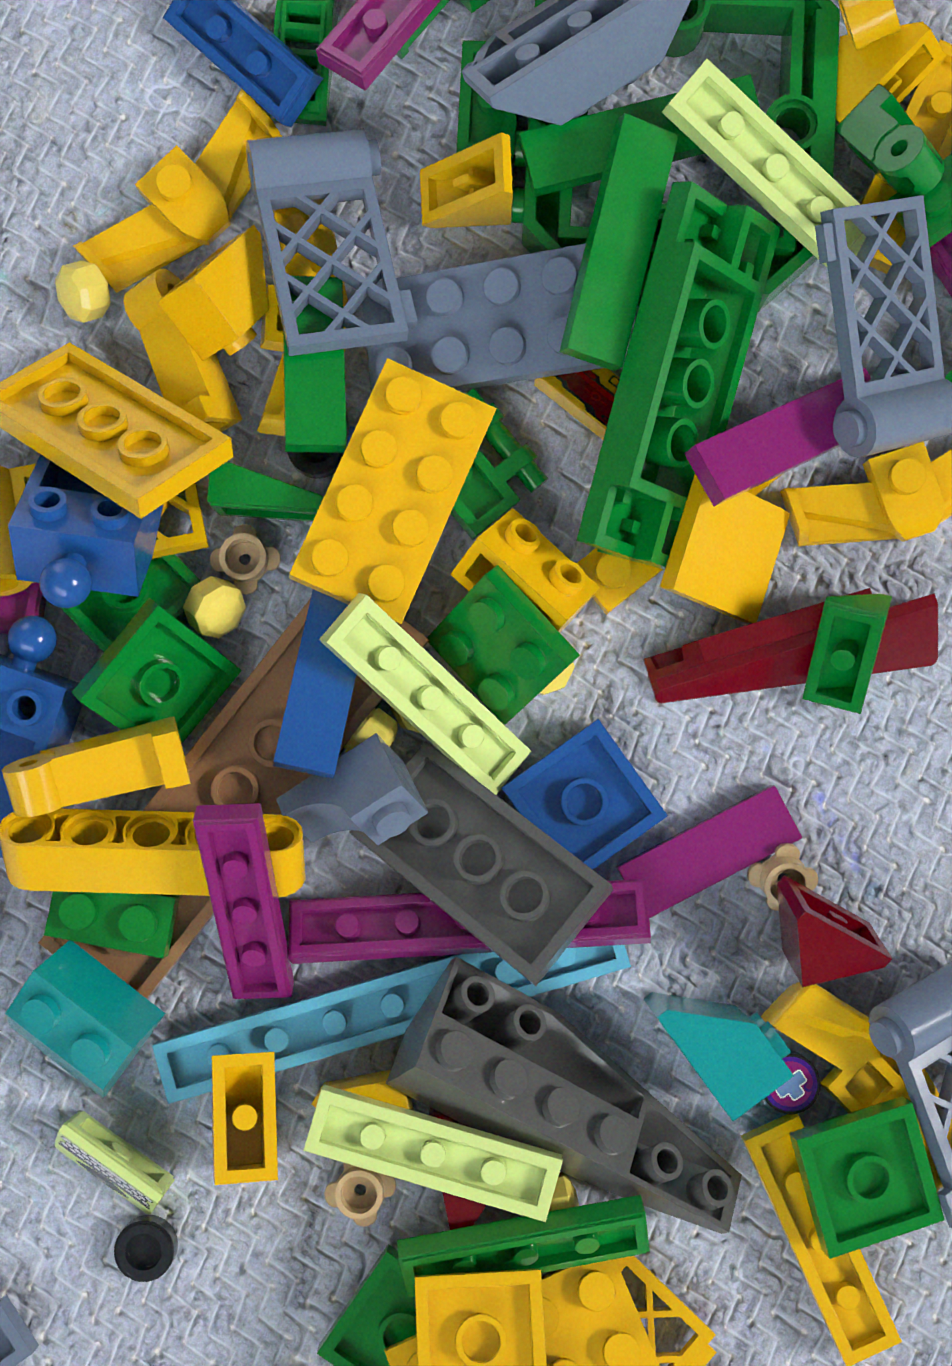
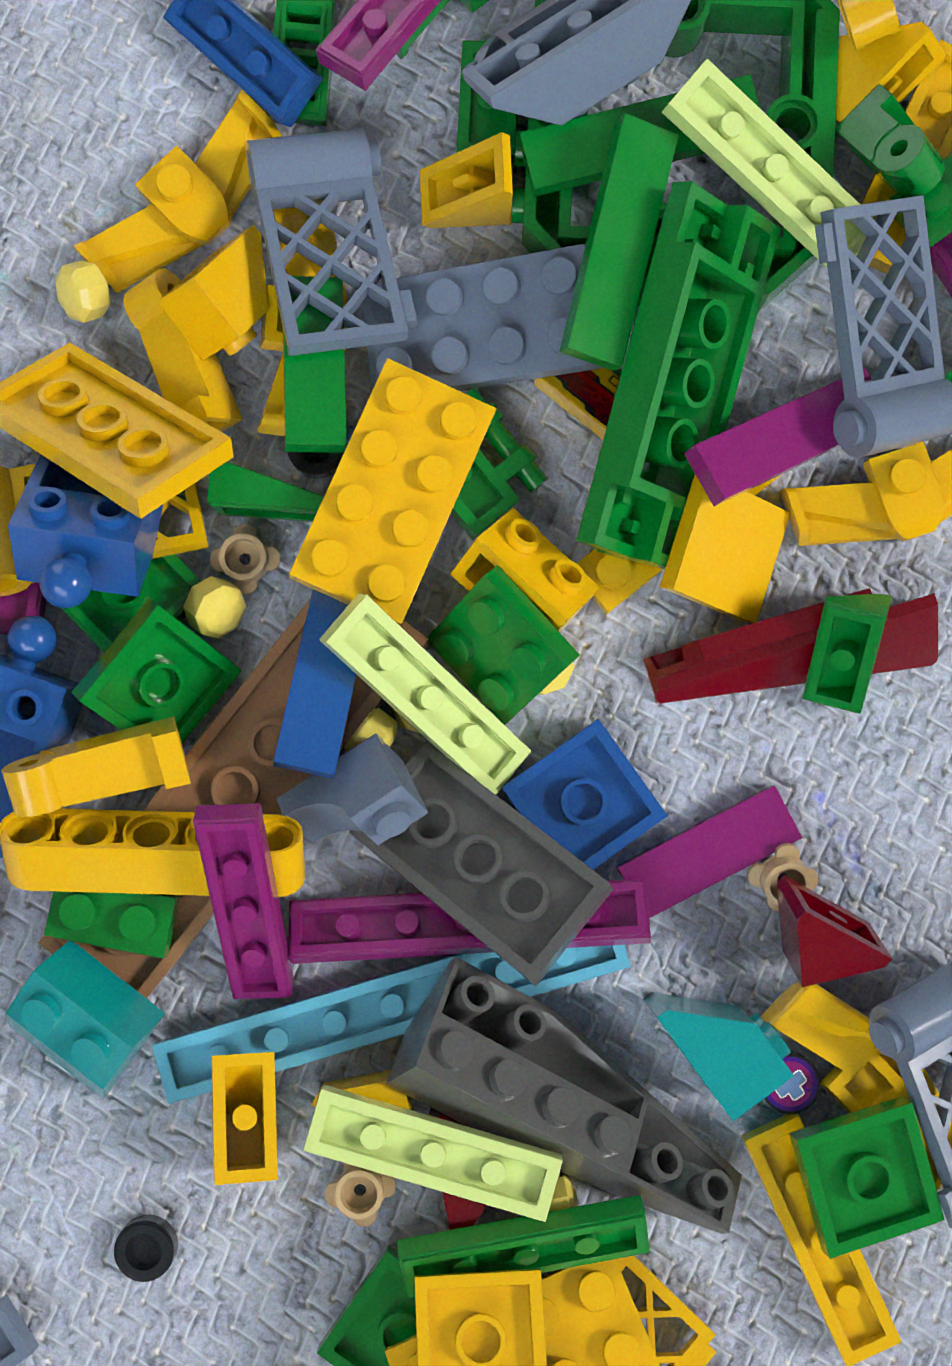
yellowish green slope [54,1110,175,1215] -> none

